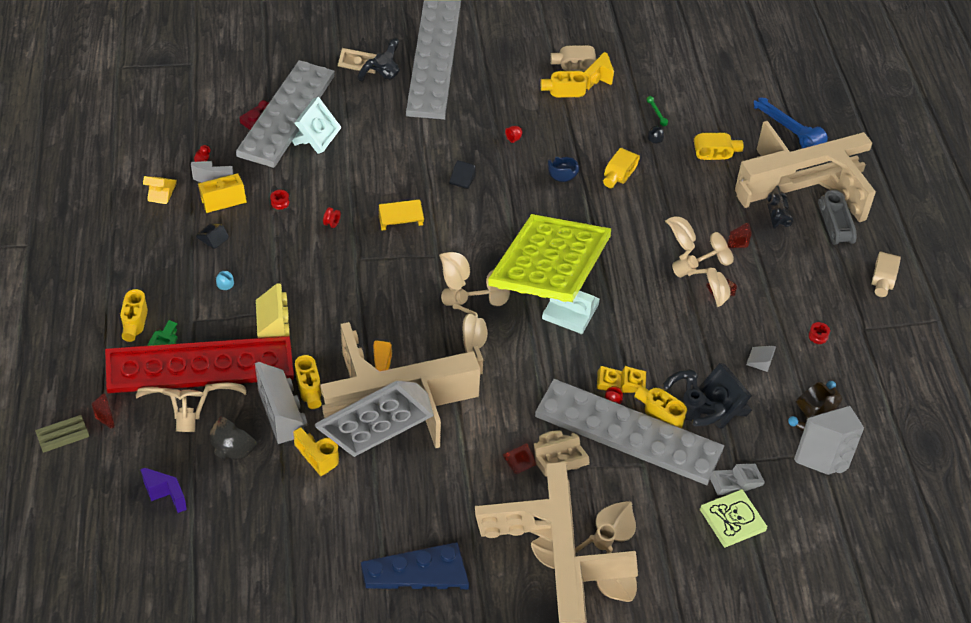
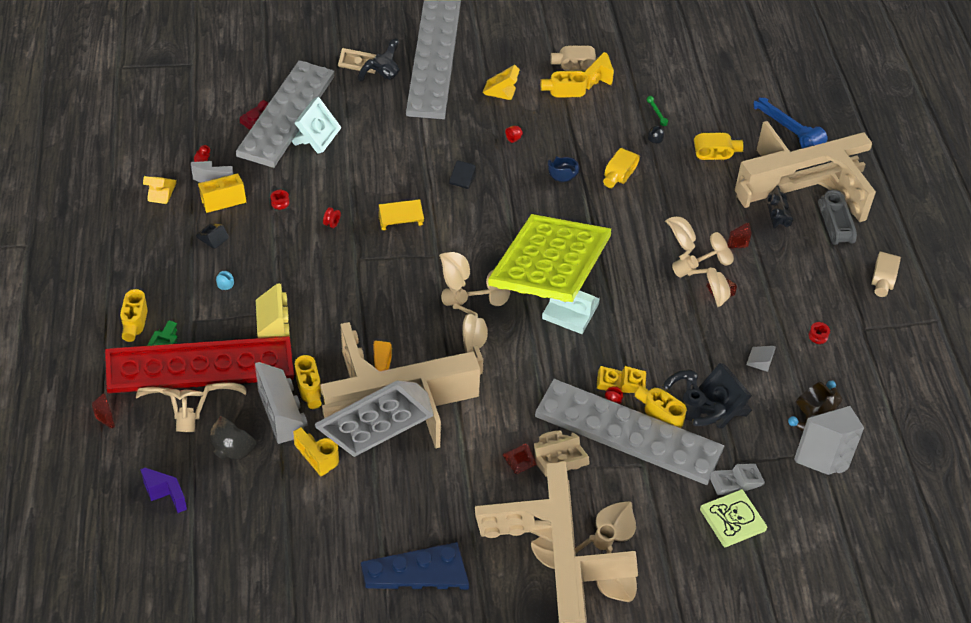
olive tile [35,415,89,453] -> none
none -> yellow slope [483,65,520,100]

